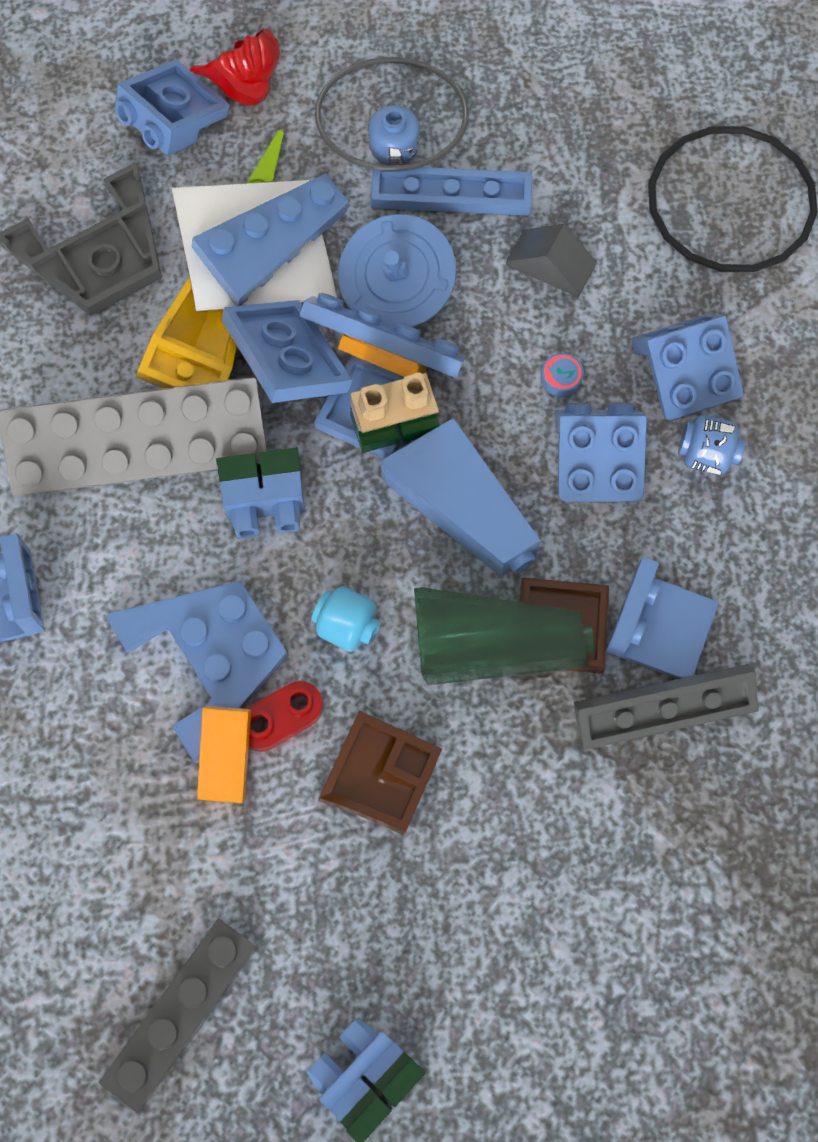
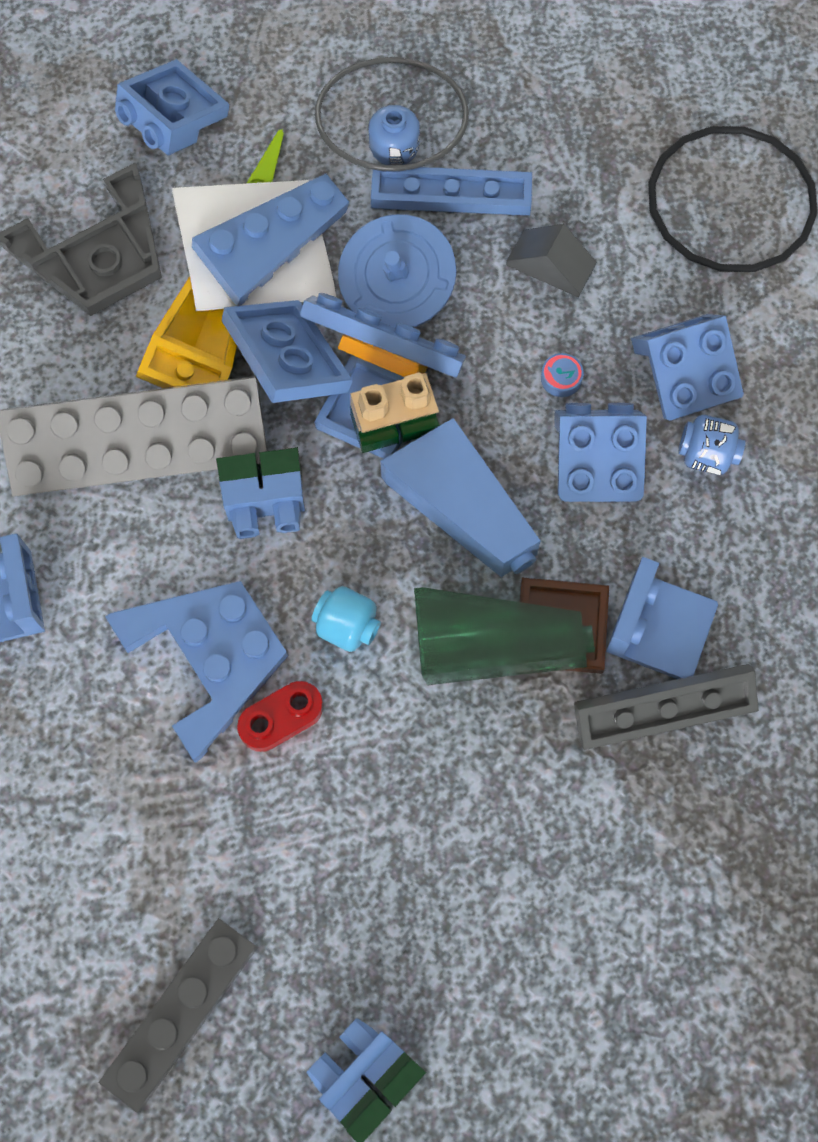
red hair [190,28,280,105] -> none
light orange tile [197,706,251,803] -> none
reddish brown plate [318,710,442,835] -> none

